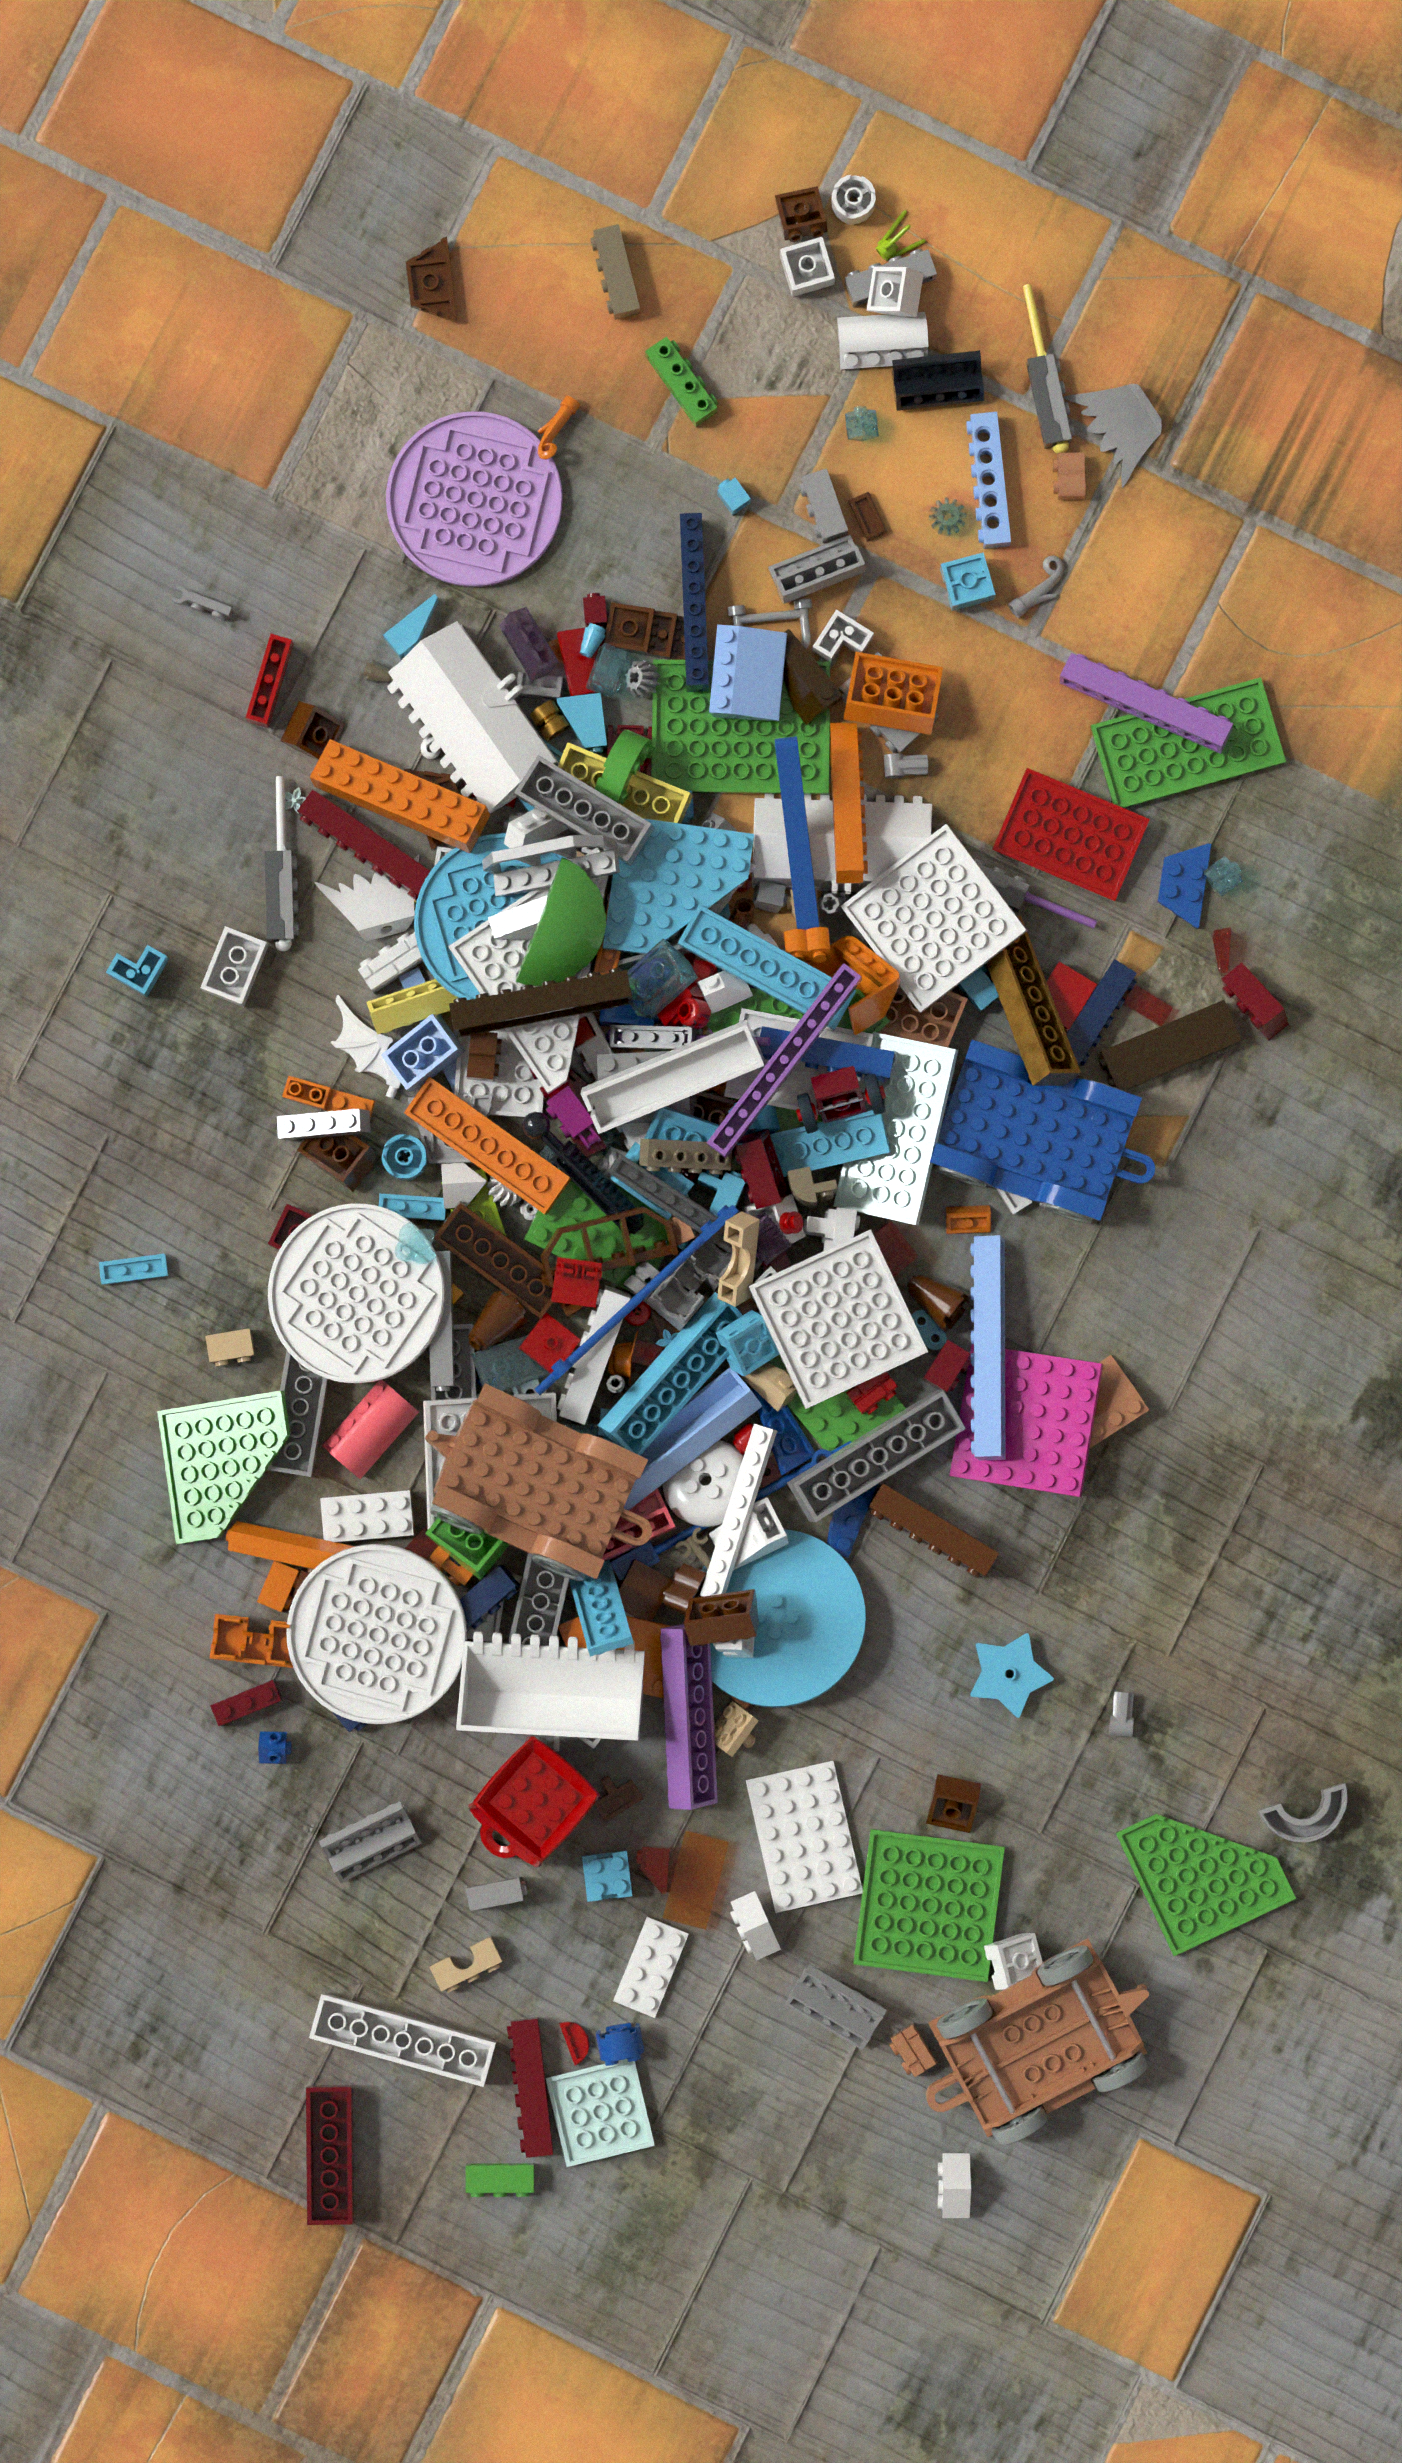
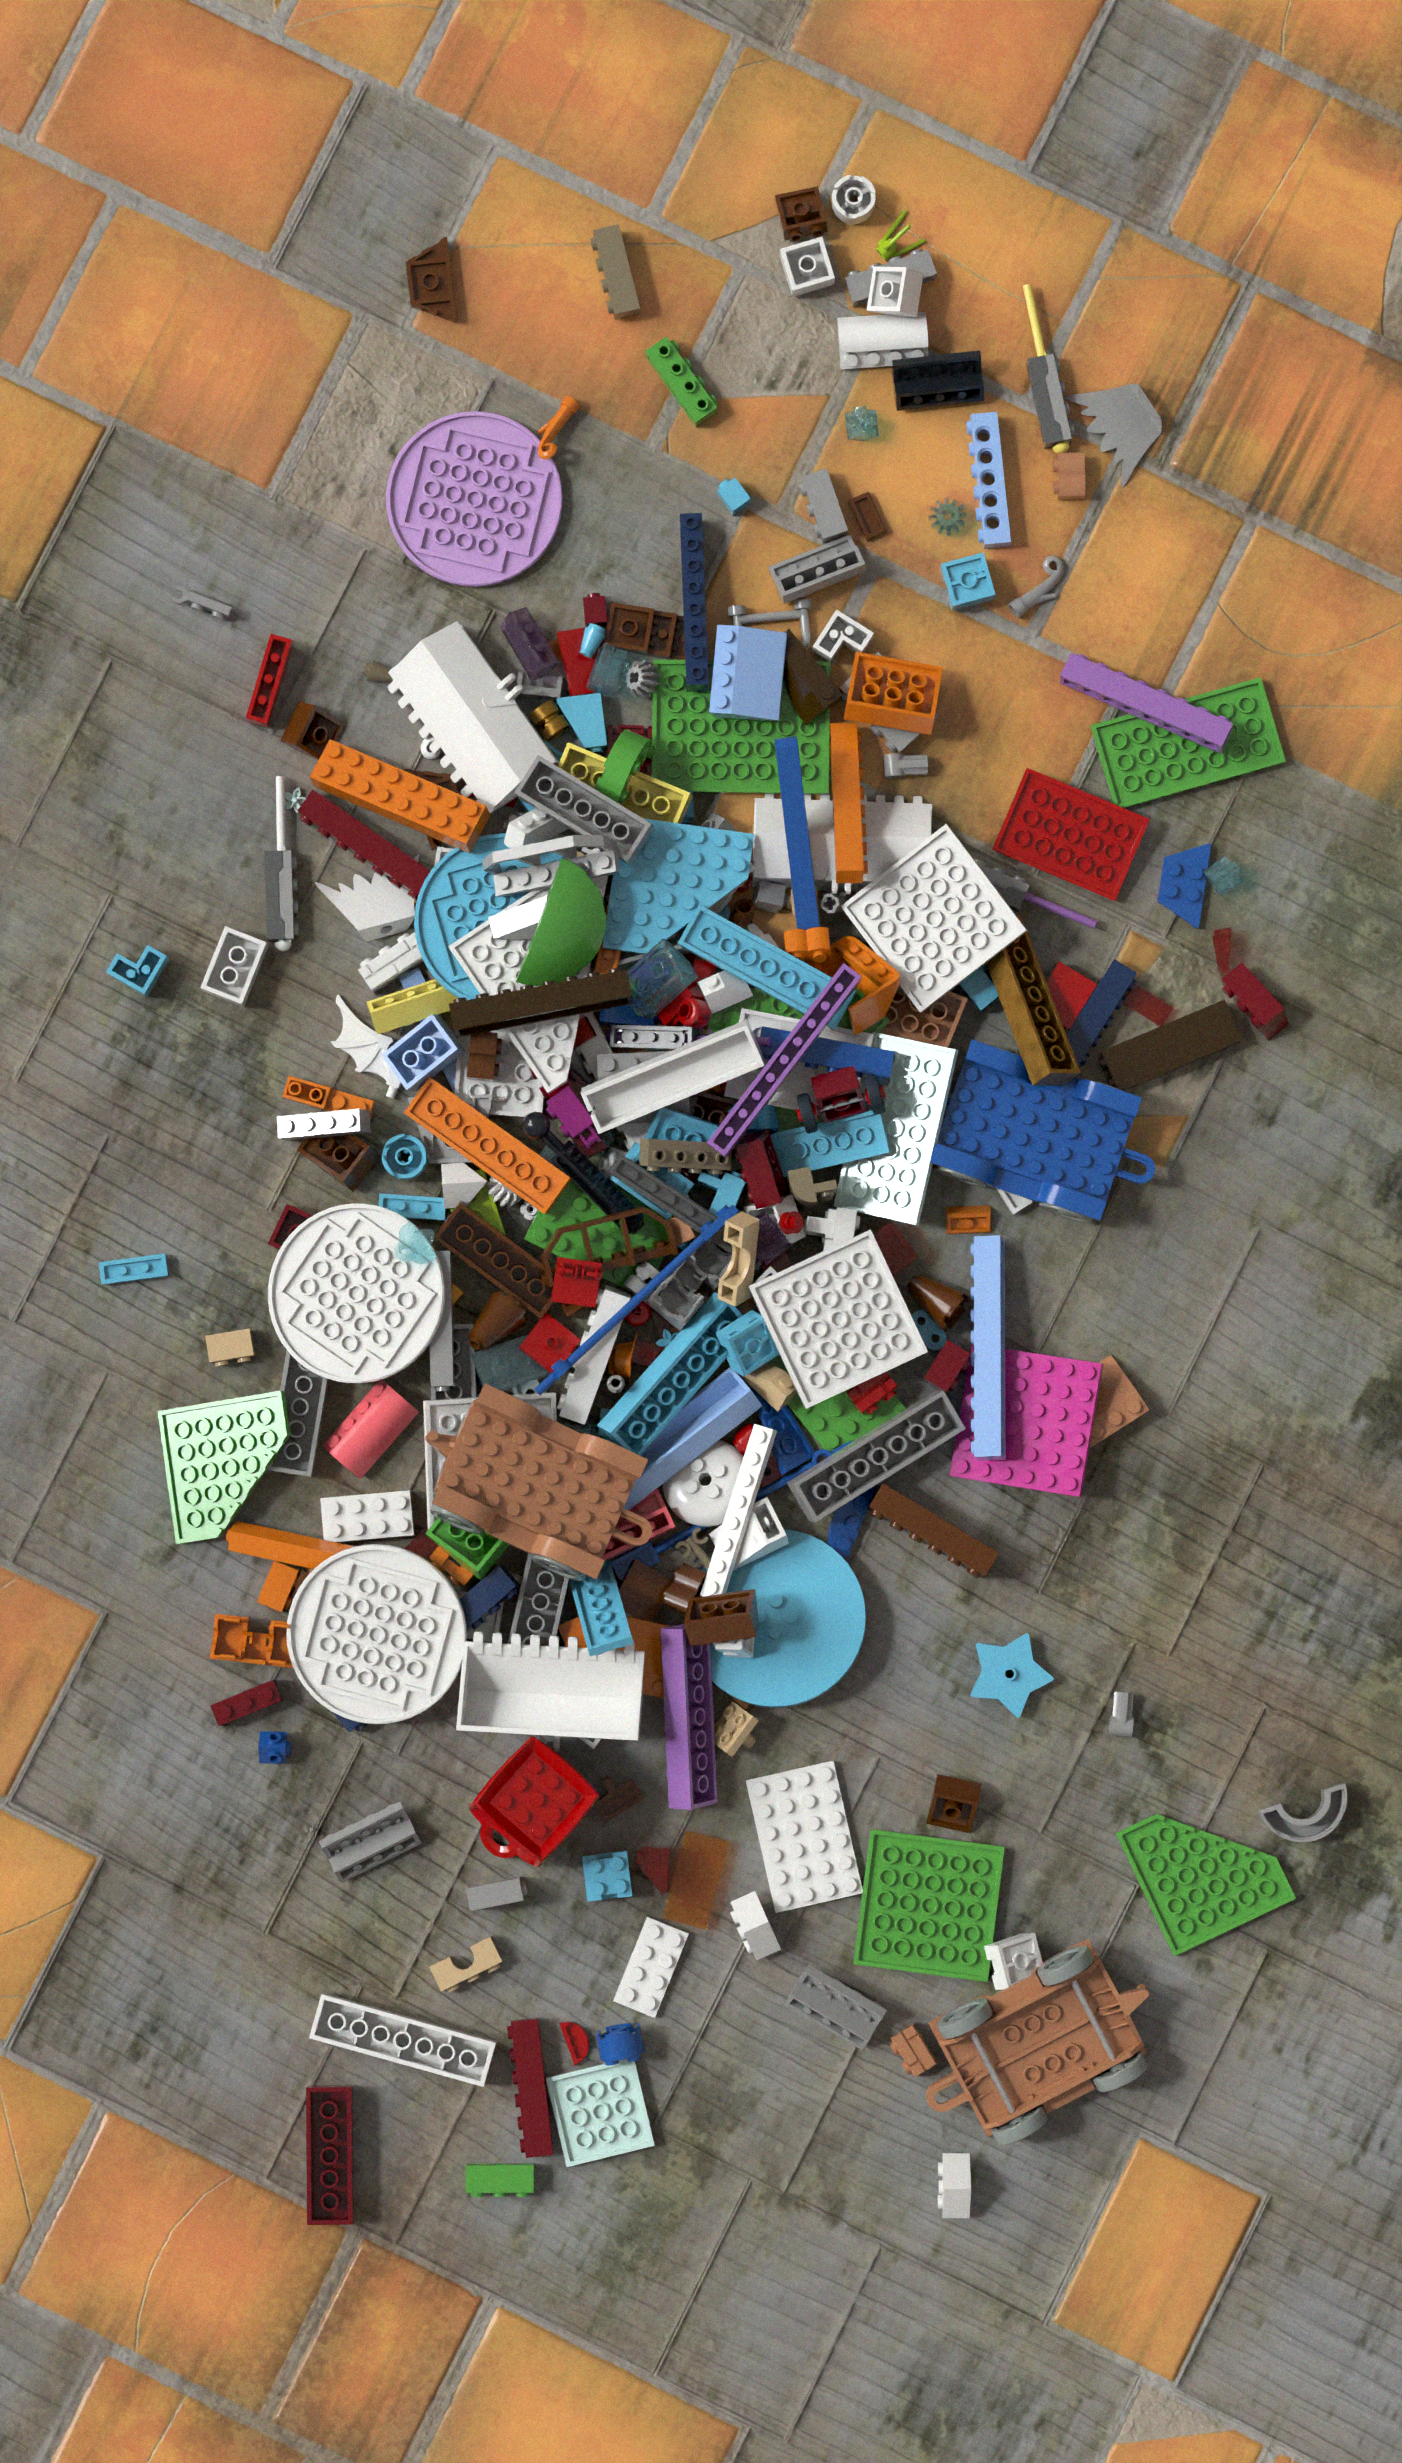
medium azure slope [383,594,439,659] -> none

